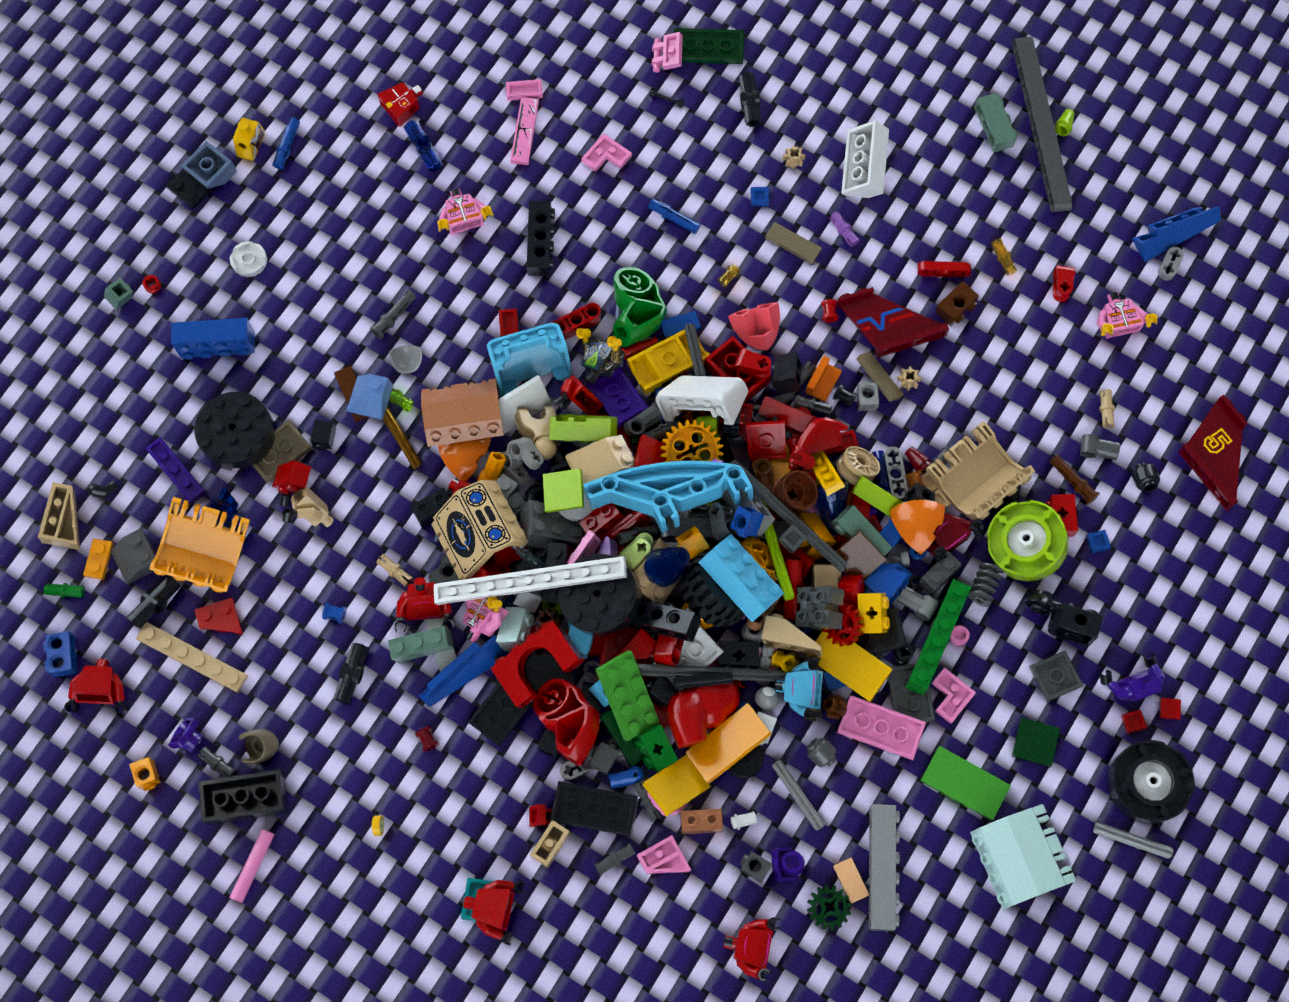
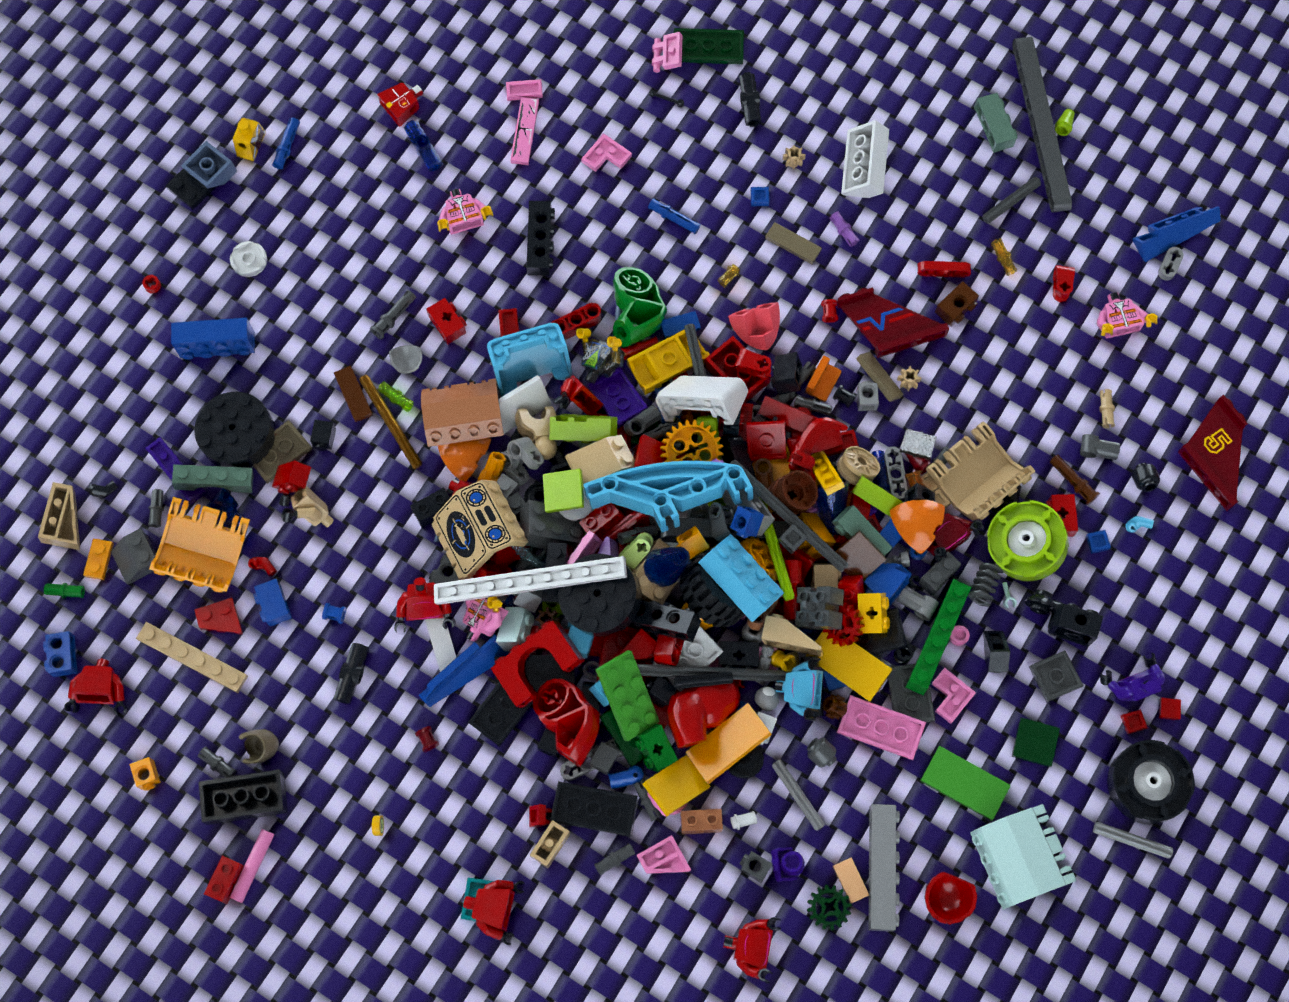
sand green brick [103,278,133,310] -> none
black piece [126,575,181,629] -> none
dark purple piece [168,718,203,753] -> none
medium blue slope [346,374,394,420] -> none
tan pin [376,554,414,587] -> none
sand green brick [388,626,454,663] -> none
none -> dark grey axle [148,489,164,528]
none -> sand green arch [172,464,254,493]
none -> red brick [204,856,244,904]
none -> red arm [248,557,277,577]
none -> blue brick [253,579,292,627]
none -> red brick [426,298,467,345]
none -> clear smoke piece [899,428,937,460]
none -> red cylinder [924,872,977,925]
none -> dark grey axle [982,177,1041,224]
none -> black slope [983,631,1010,673]
none -> light aqua hand [1002,582,1017,608]
none -> medium azure arm [1126,516,1154,533]

